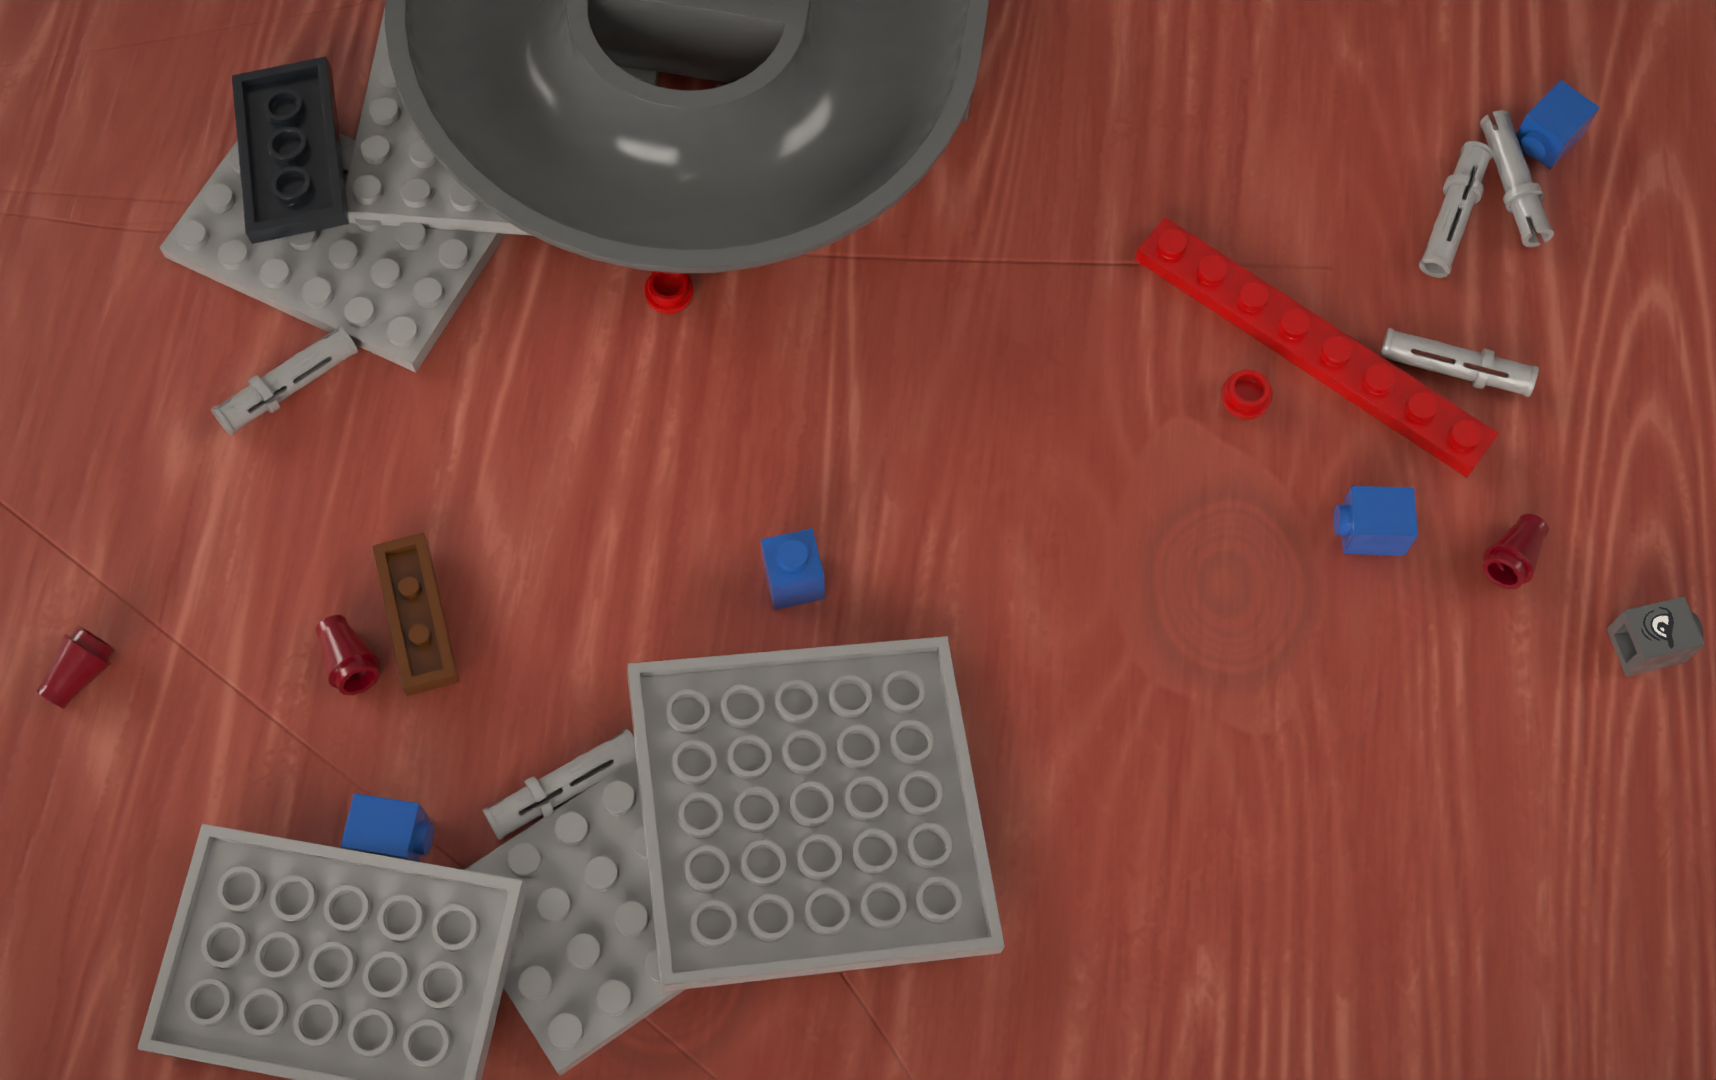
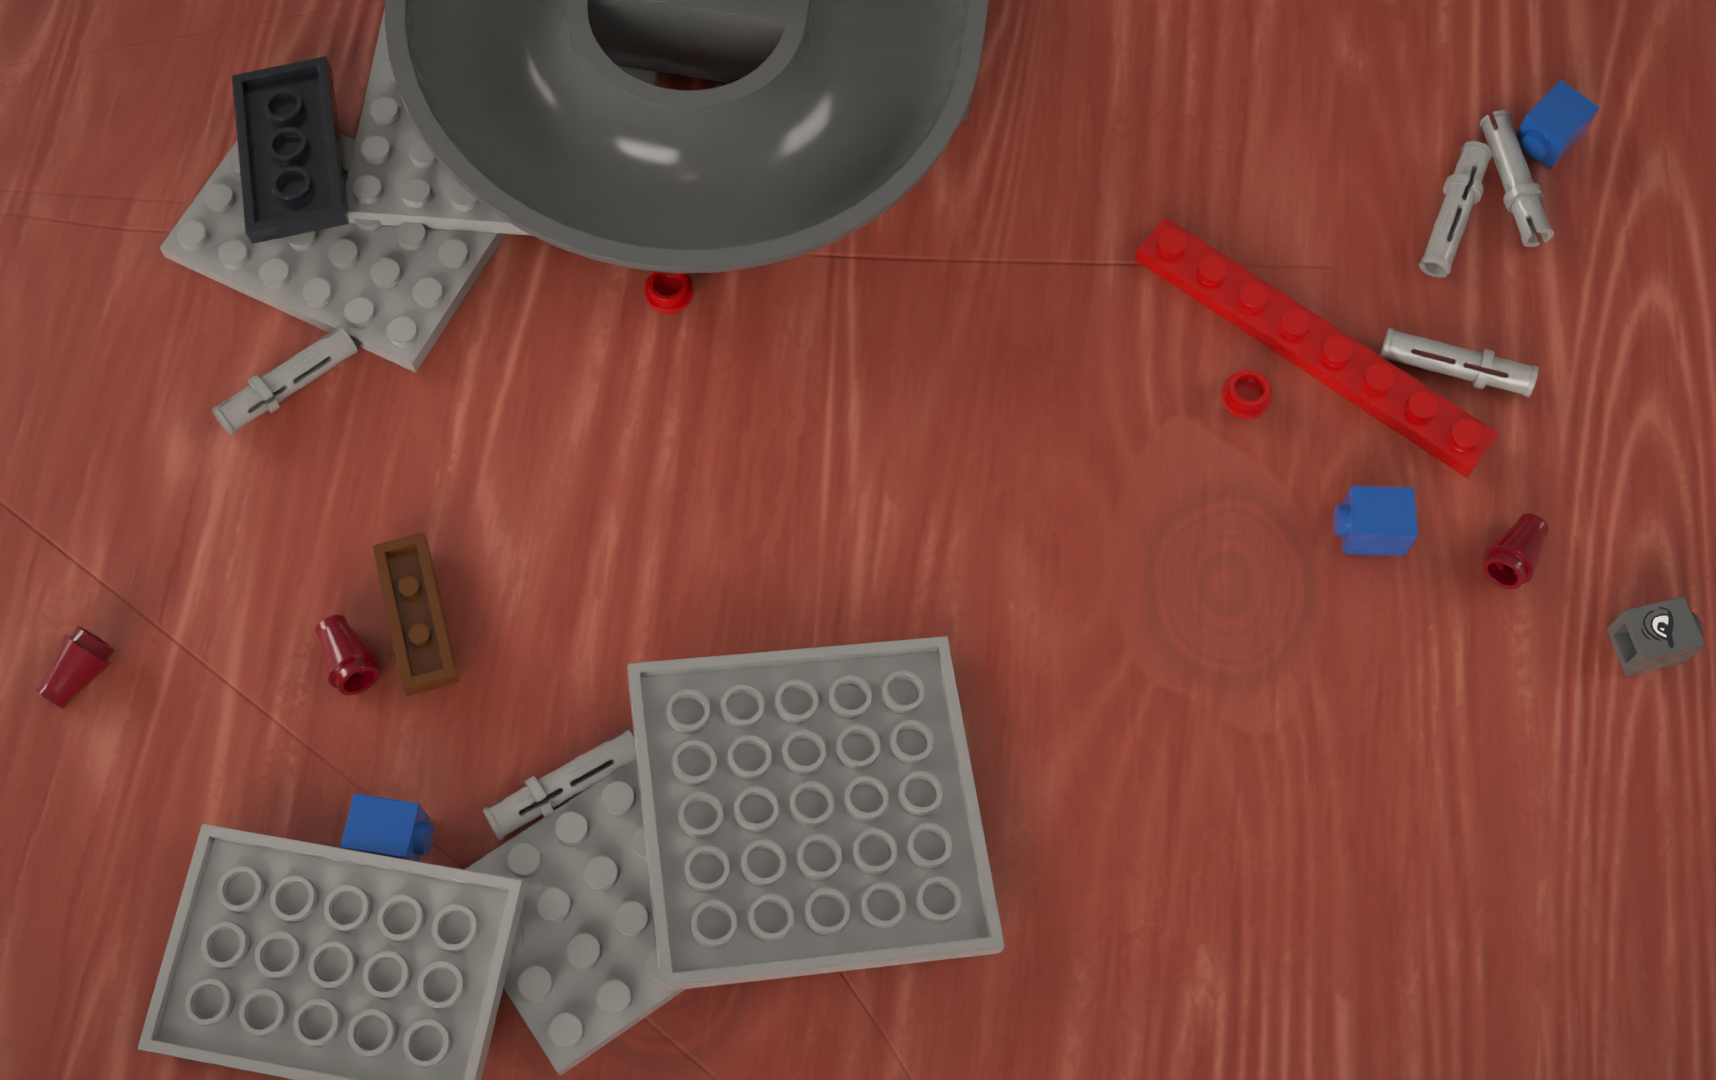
blue brick [761,528,825,610] -> none

